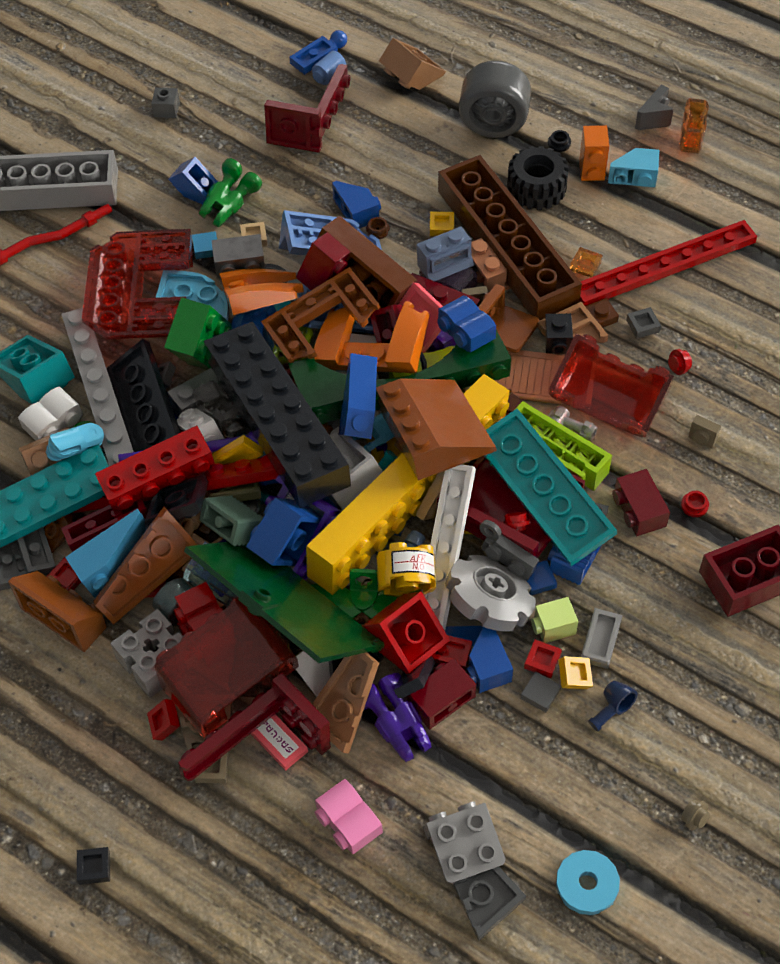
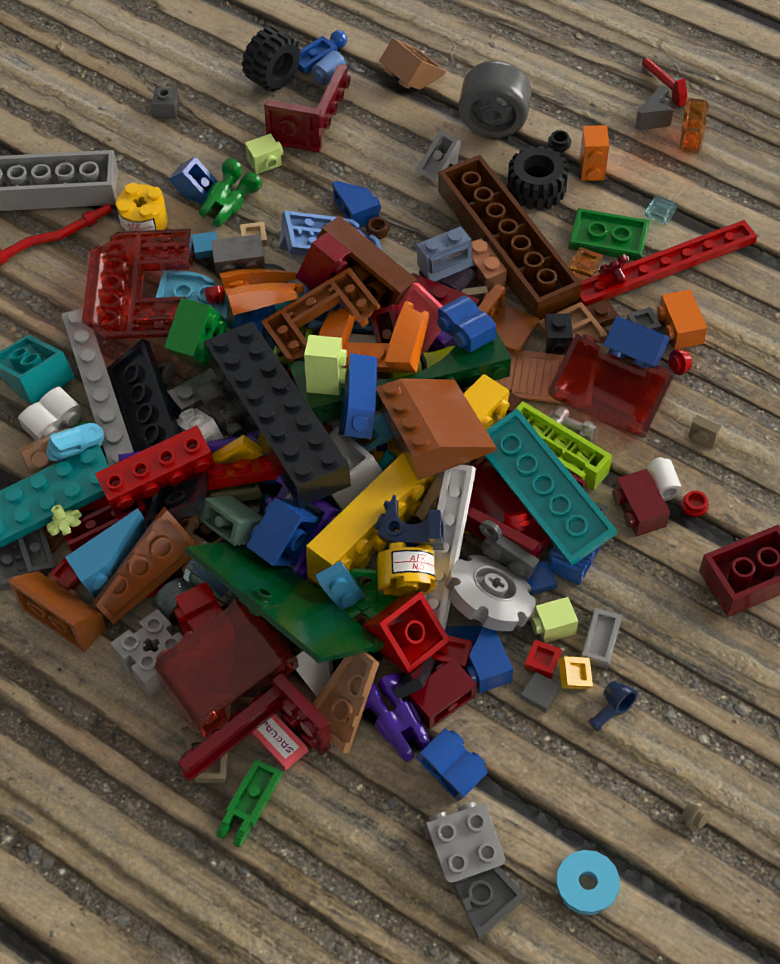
black plate [76,847,110,885] -> none
red plate [147,699,180,741] -> none
bright pink brick [314,779,383,854] -> none
yellow plate [430,212,454,236] -> none
medium azure slope [608,148,660,187] -> none
none -> yellowish green plant [47,505,82,536]
none -> yellow brick [116,182,168,240]
none -> red hinge [204,286,225,305]
none -> green hinge [216,759,283,848]
none -> black tyre [242,26,301,92]
none -> yellowish green brick [245,134,284,174]
none -> yellowish green brick [304,335,347,395]
none -> dark azure plate [315,561,365,610]
none -> dark blue tile [375,495,444,550]
none -> light grey slope [416,129,461,183]
none -> blue brick [416,728,488,801]
none -> green tile [568,208,650,261]
none -> dark red plant [598,254,630,281]
none -> blue brick [604,316,671,368]
none -> red piece [642,58,687,107]
none -> clear light blue tile [645,195,678,225]
none -> white brick [646,457,682,501]
none -> orange brick [657,289,707,350]

